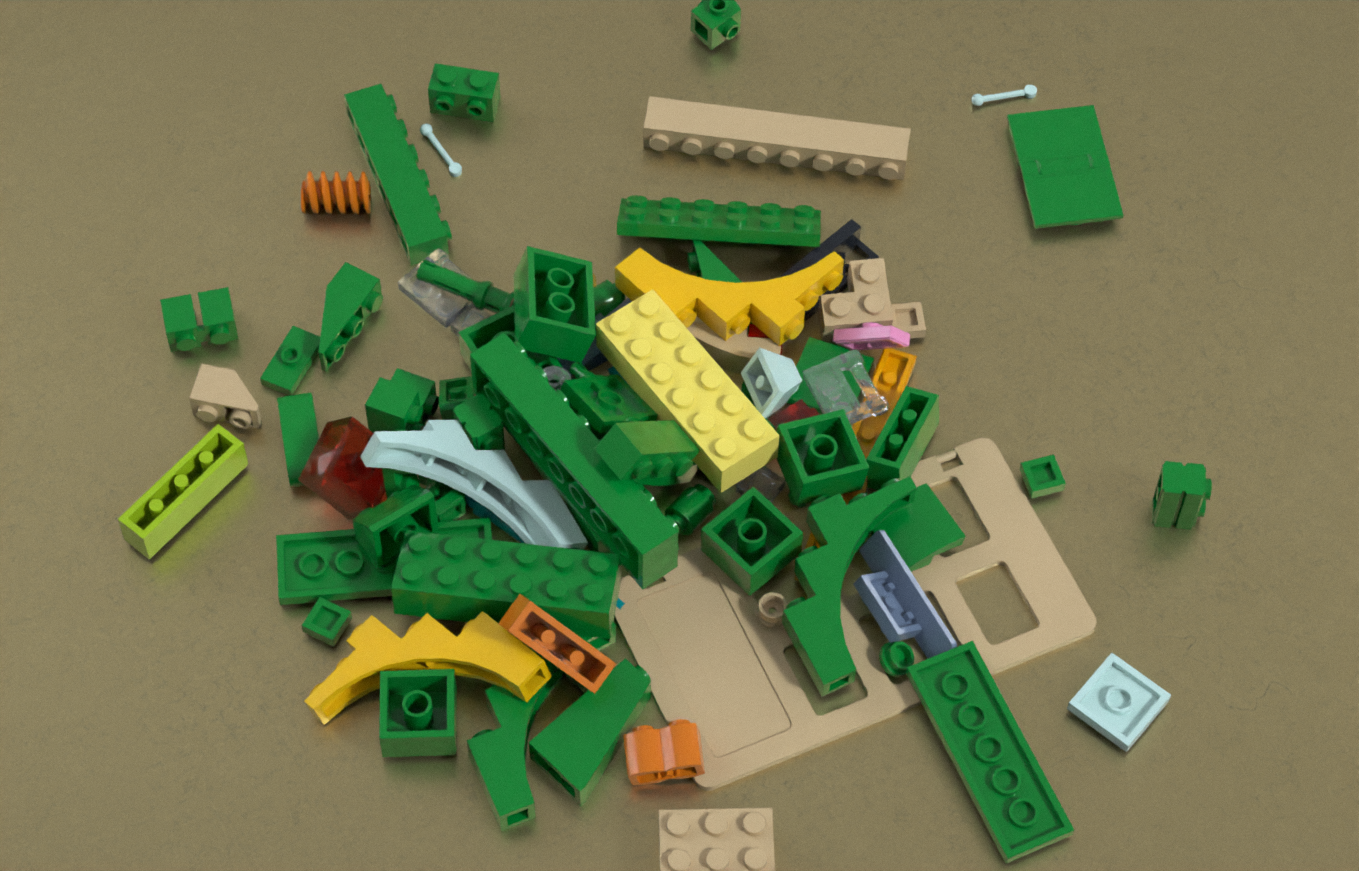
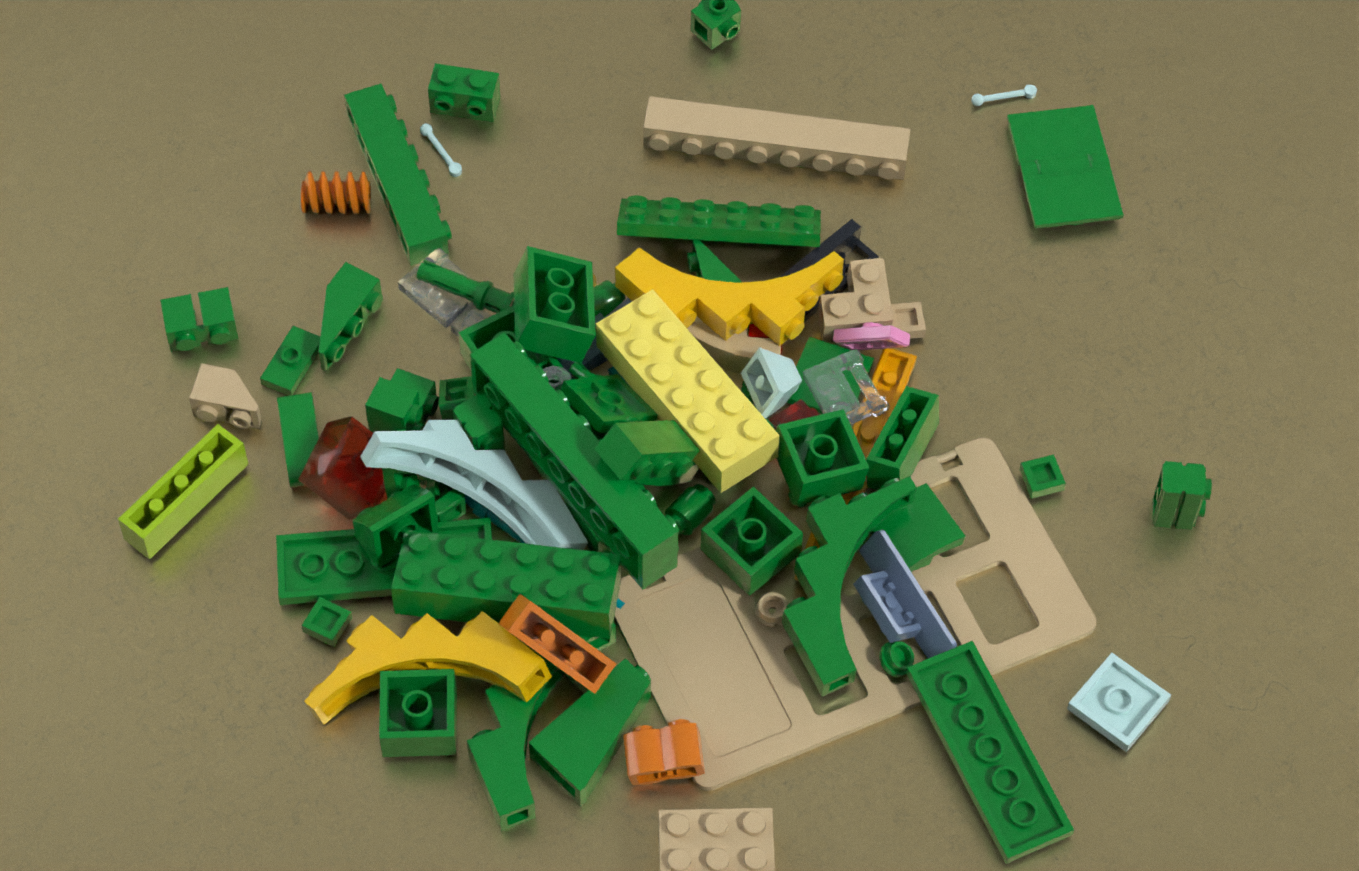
clear plate [736,466,786,502] -> none

